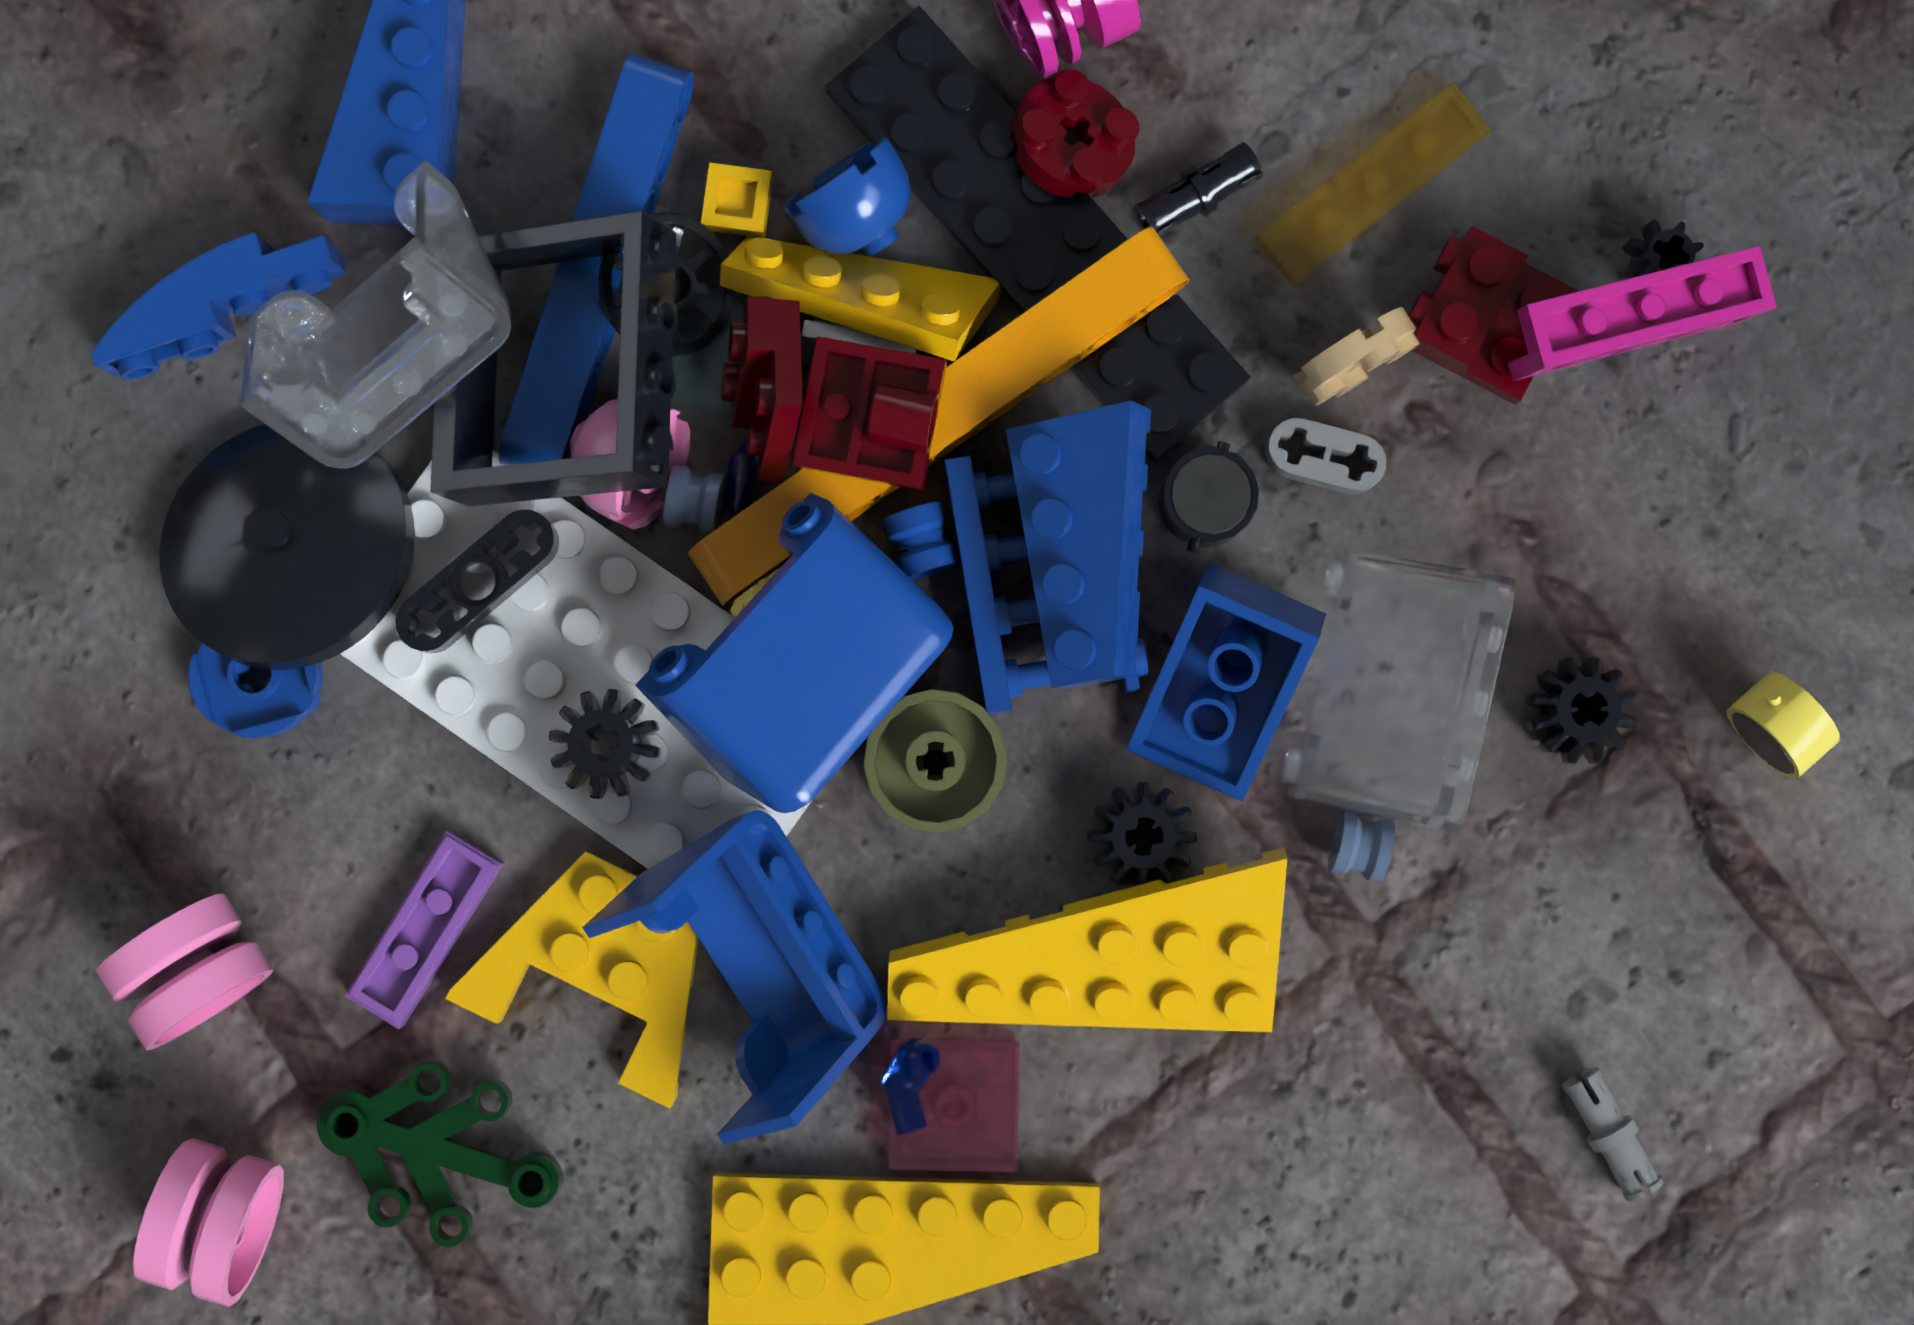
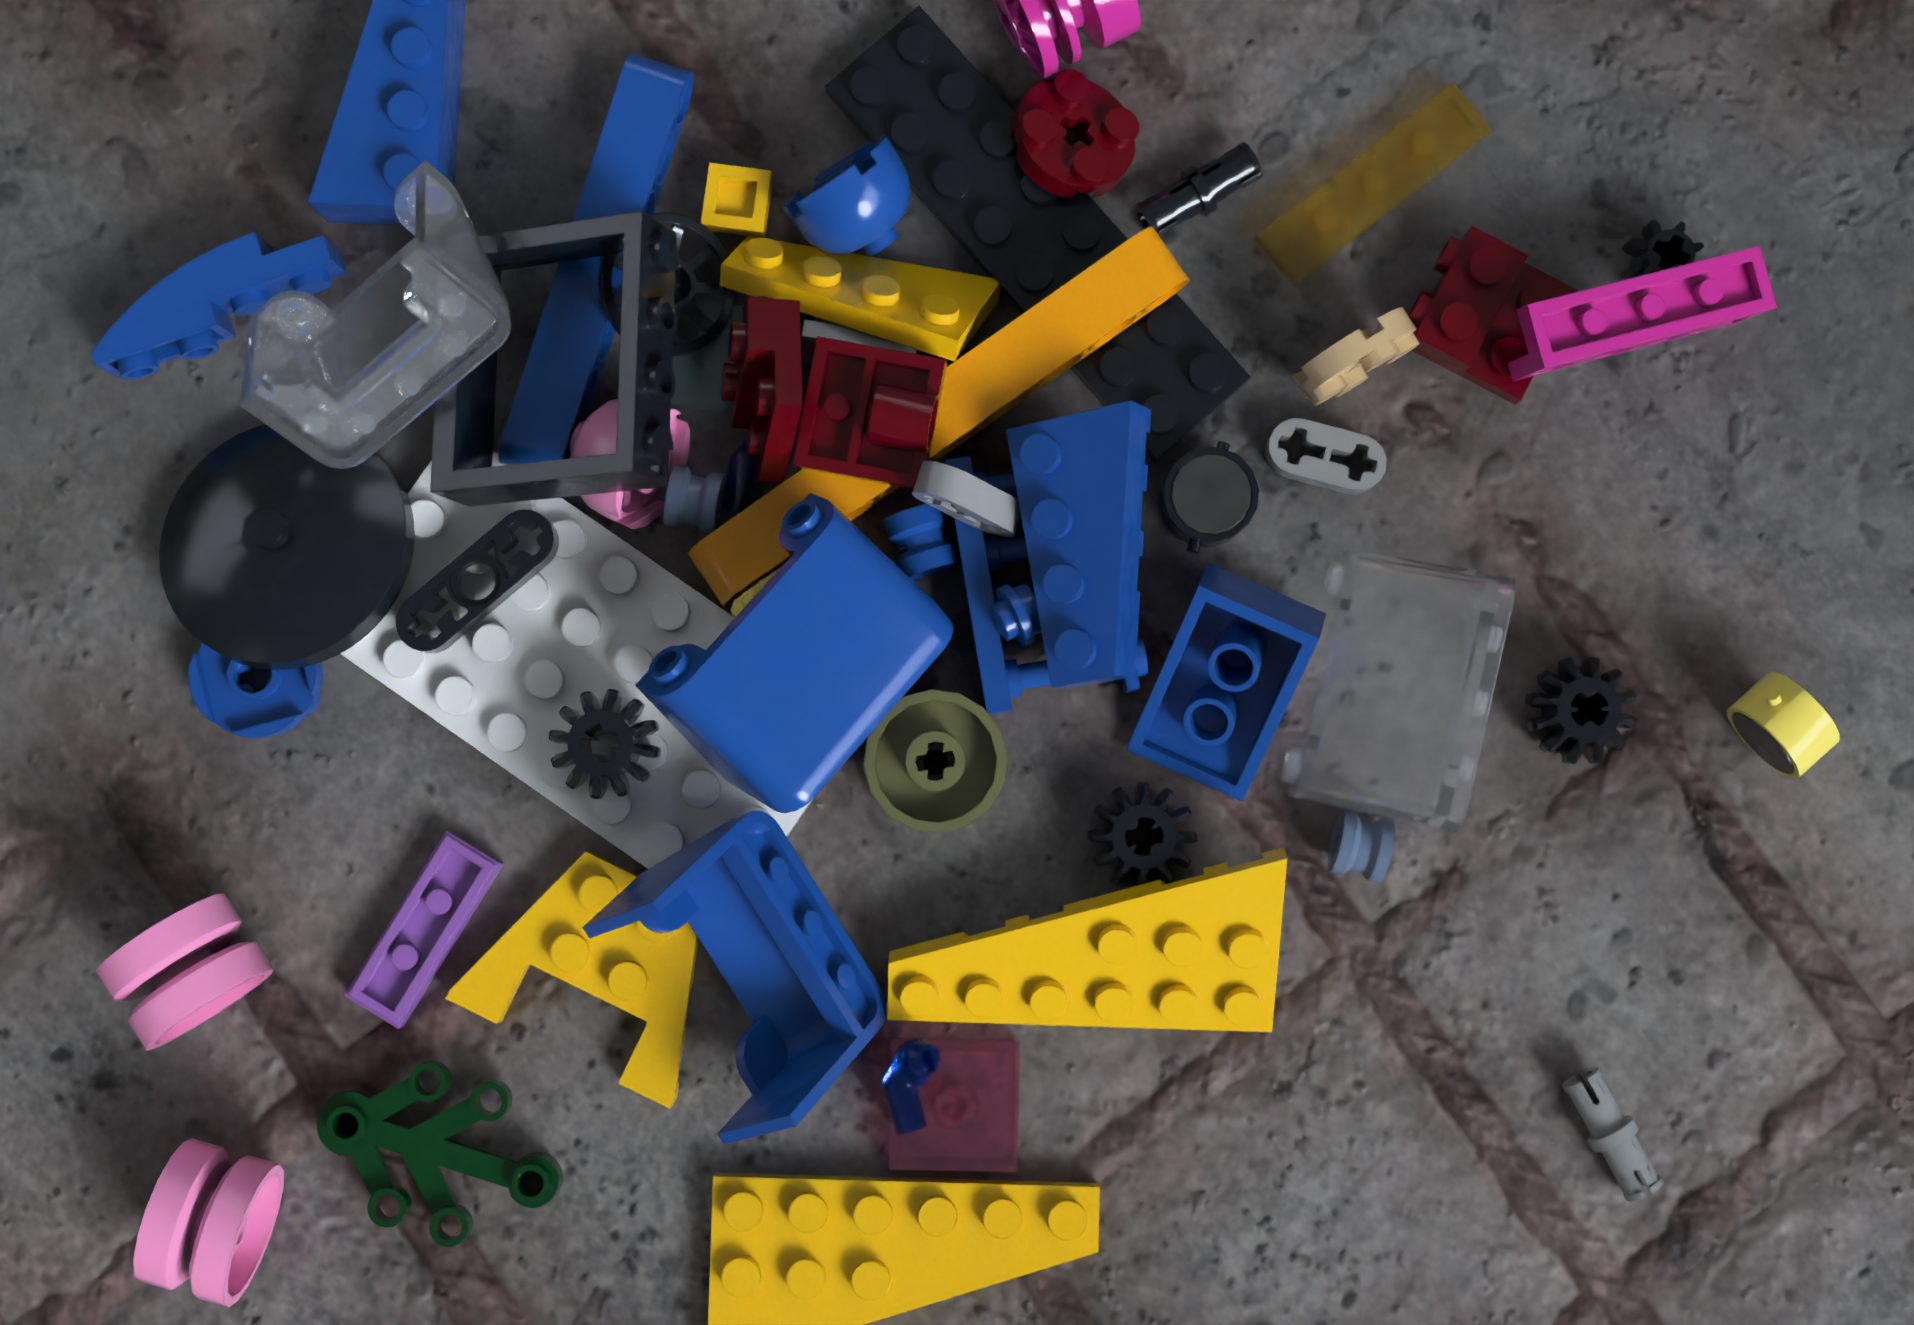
none -> light grey beam [912,461,1021,537]
none -> blue plate [991,583,1041,647]

